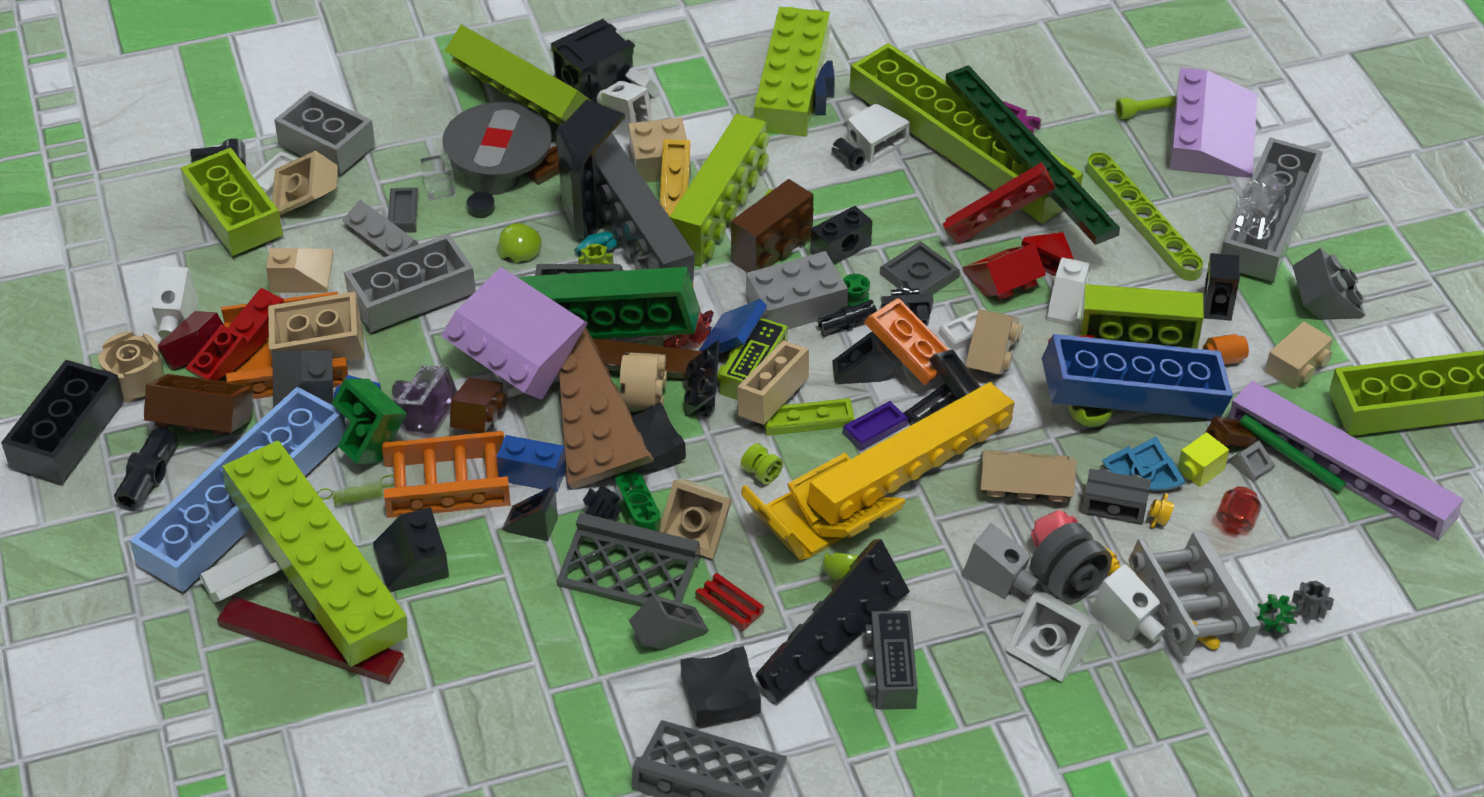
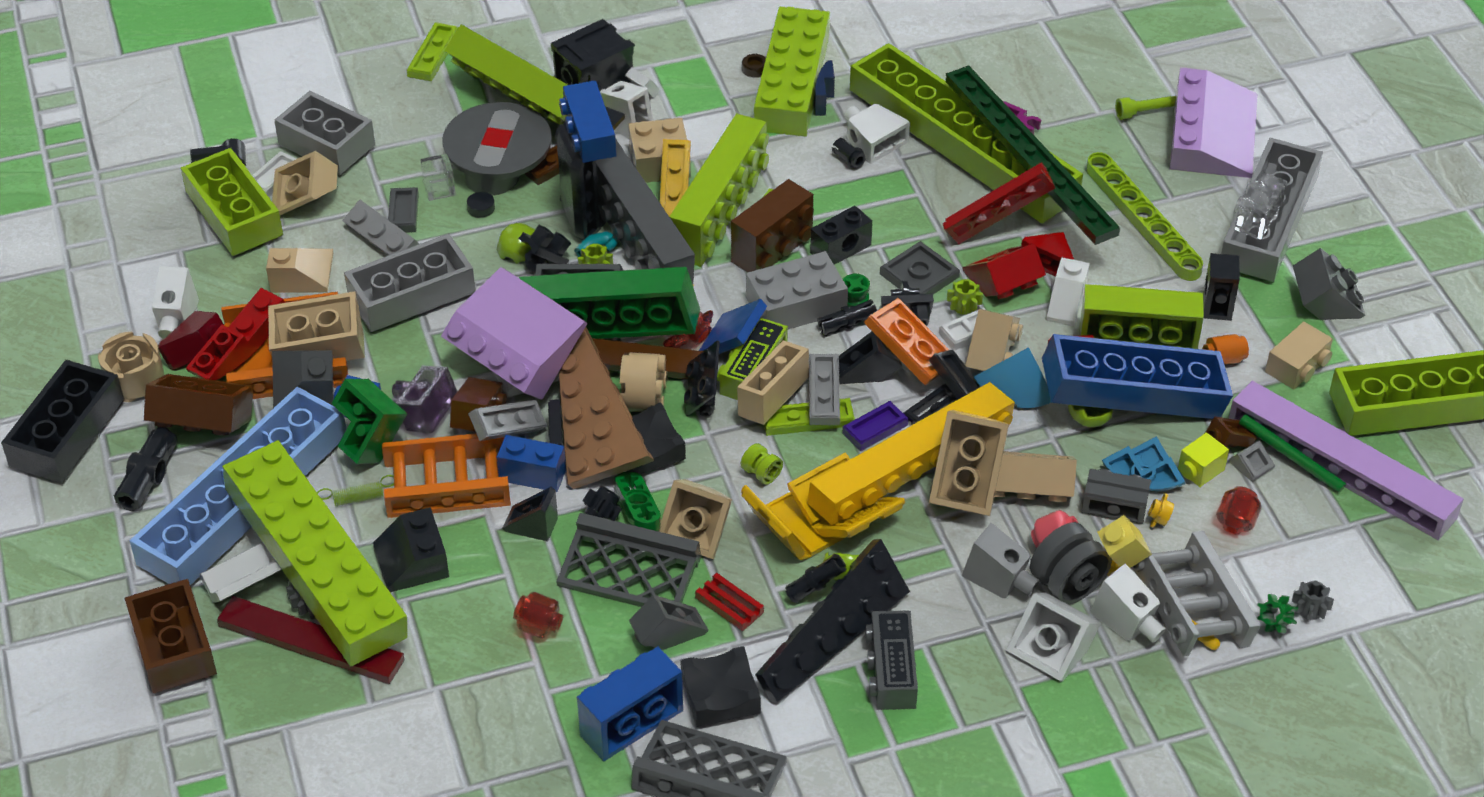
none -> reddish brown brick [124,578,217,694]
none -> lime tile [407,22,459,82]
none -> light grey tile [468,399,547,441]
none -> clear red head [513,592,564,639]
none -> black hips [518,224,571,272]
none -> black tile [548,399,563,445]
none -> blue brick [559,80,617,163]
none -> blue brick [577,646,683,762]
none -> dark brown tile [742,54,766,78]
none -> black pin [785,554,846,603]
none -> light grey tile [809,354,840,425]
none -> tan slope [929,410,1009,516]
none -> lime gear [947,279,983,315]
none -> dark azure brick [973,347,1051,409]
none -> light yellow brick [1097,515,1152,568]

